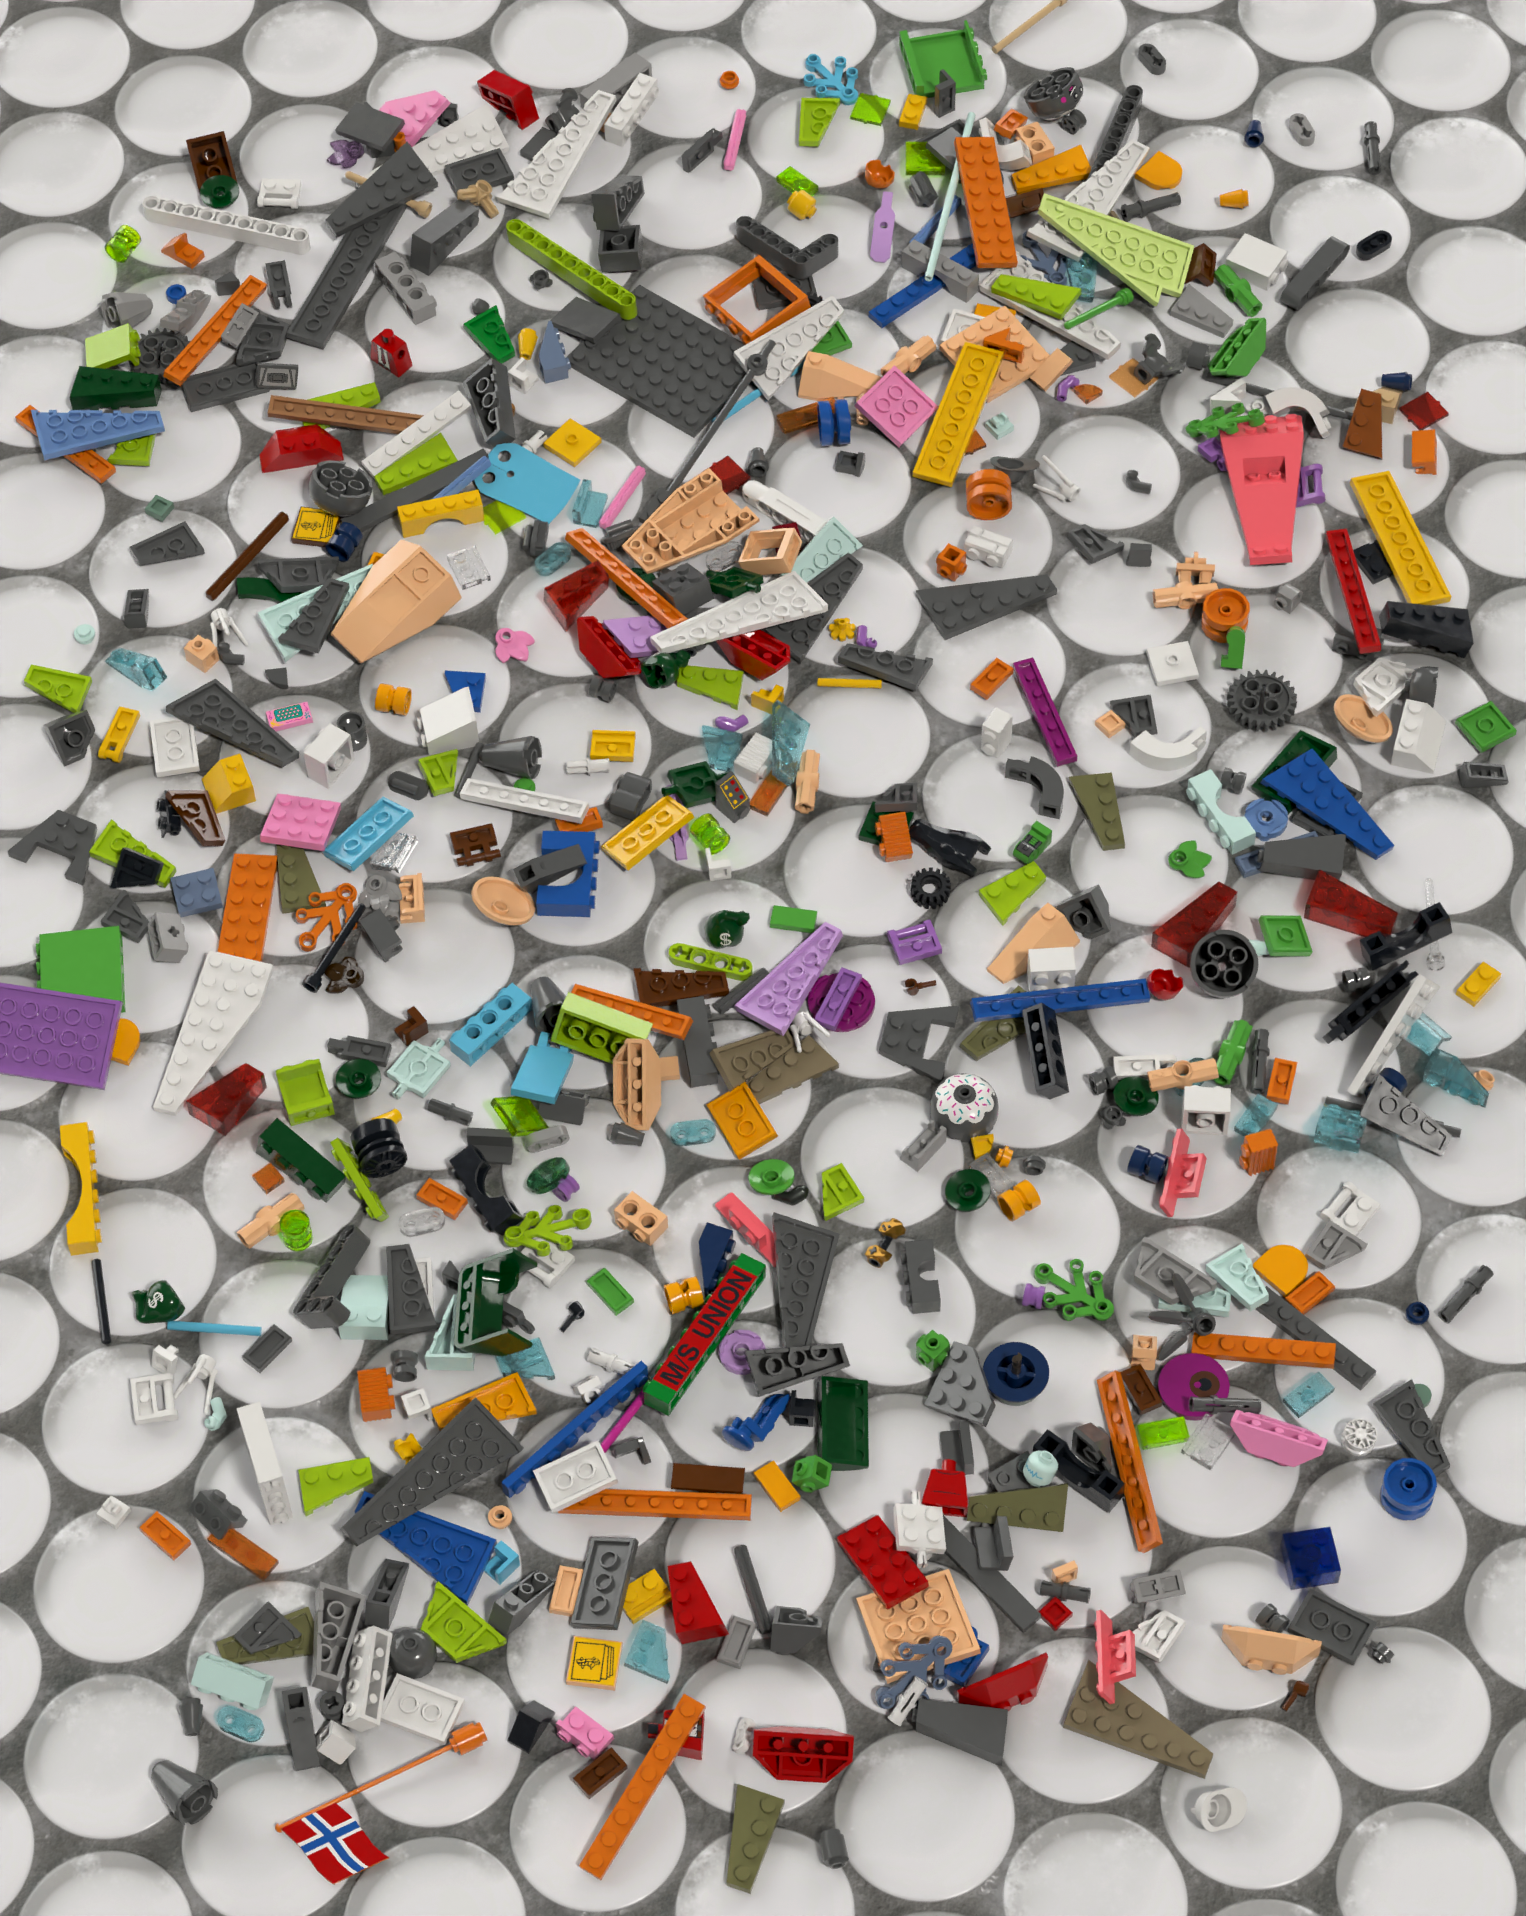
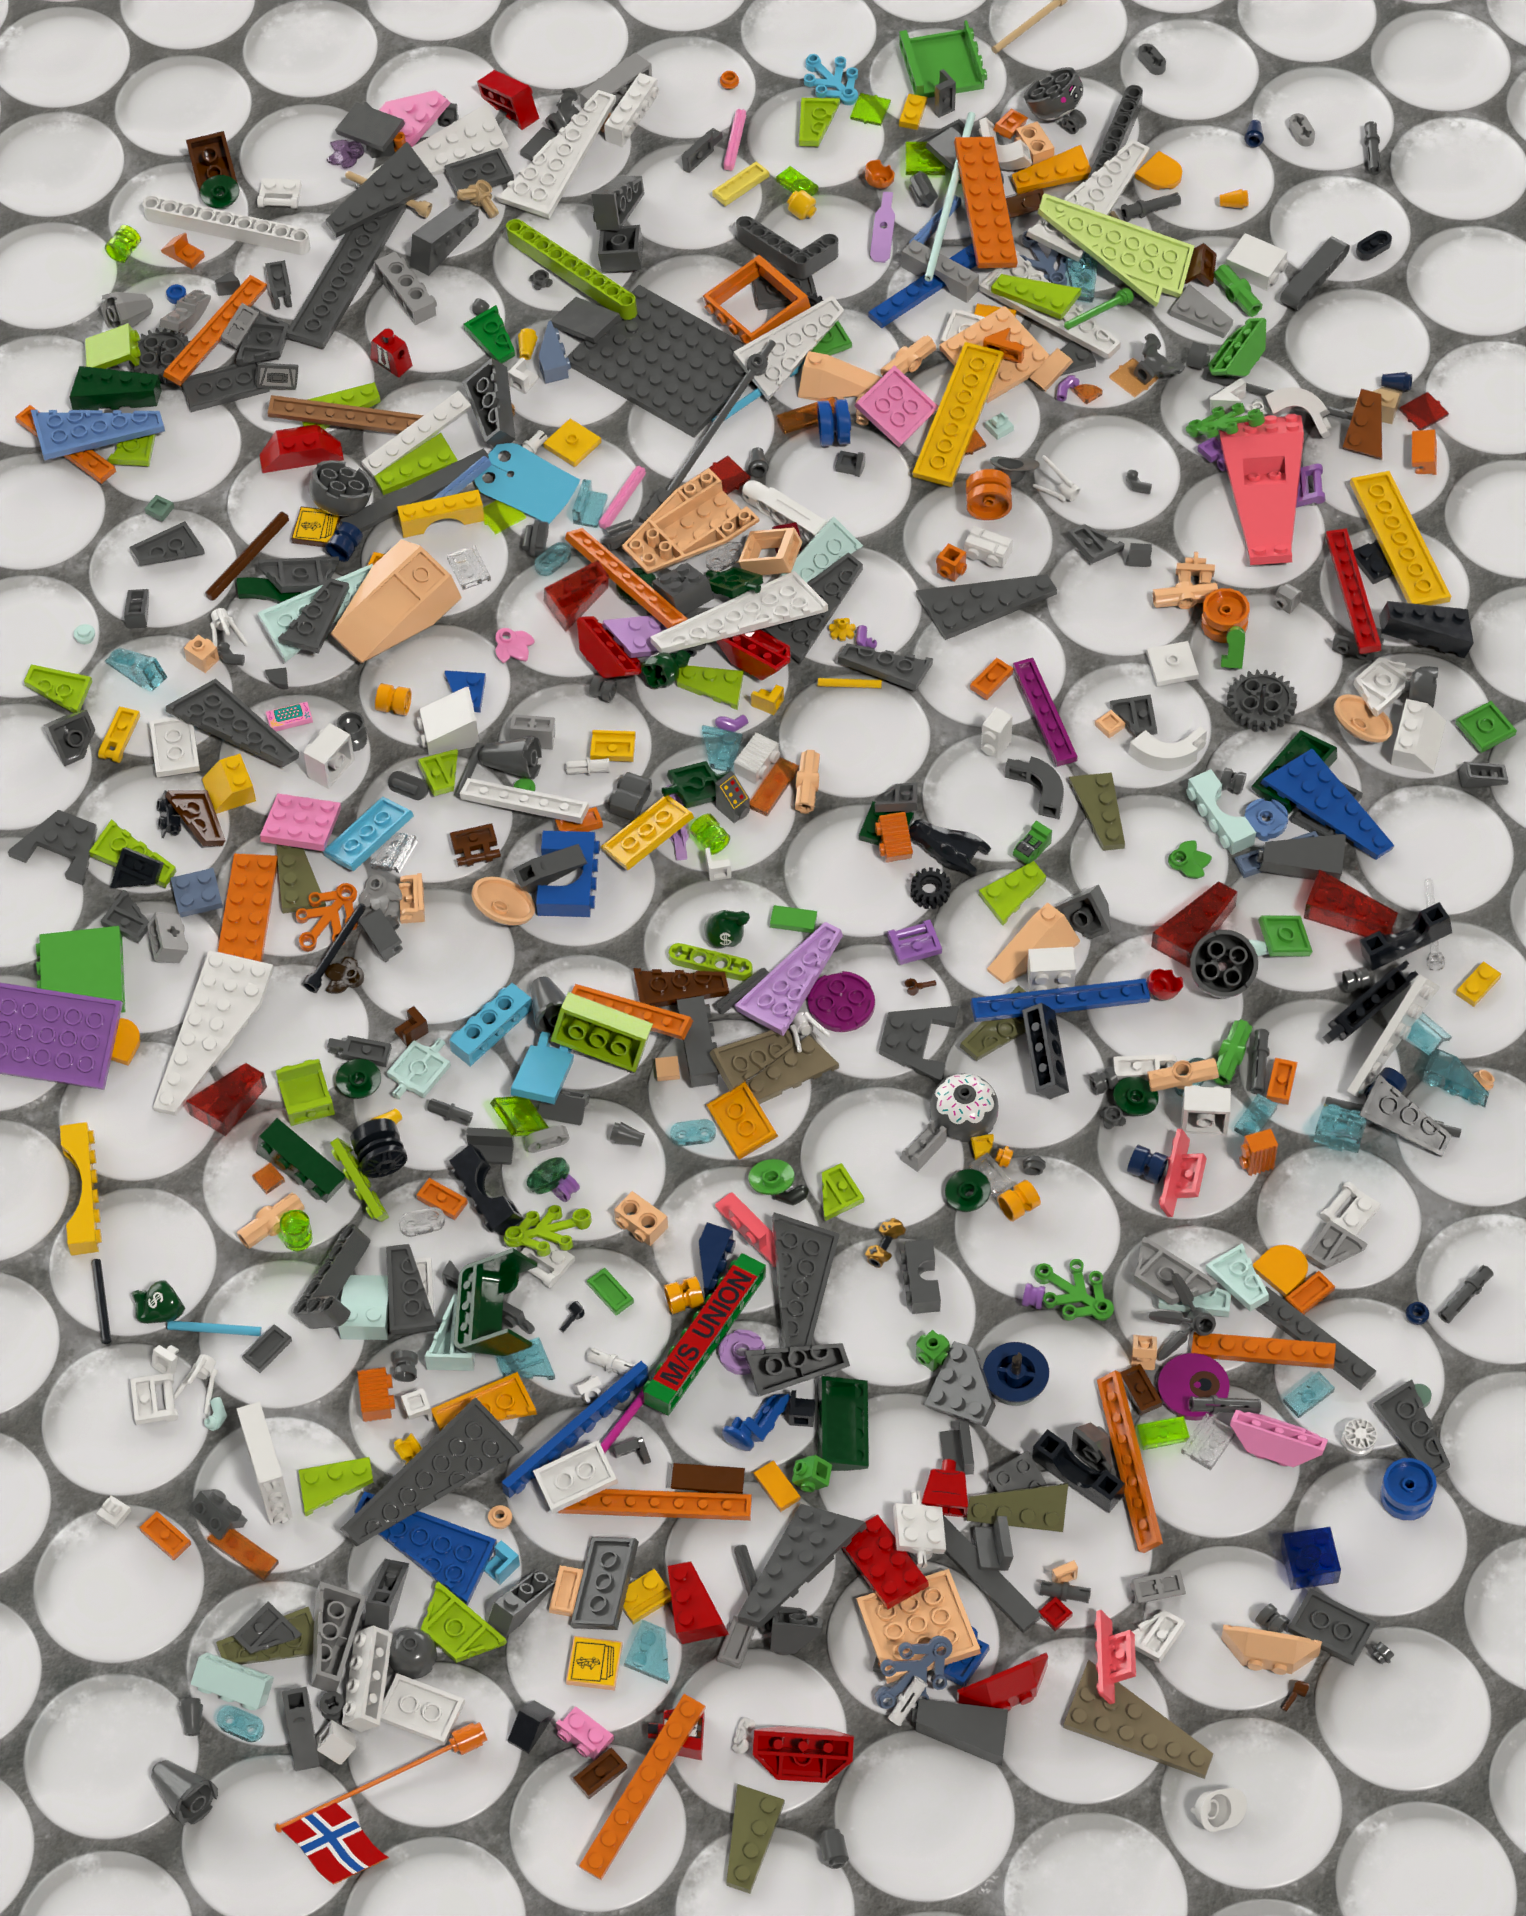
light nougat wedge [613,1038,661,1131] -> none
clear light blue wing [772,700,810,787] -> none
medium lavender plate [814,967,862,1032] -> none
light aqua head [1023,1450,1058,1487] -> none
none -> light grey hinge [509,714,555,750]
none -> light yellow plate [712,161,770,207]
none -> dark grey wing [738,1504,867,1628]

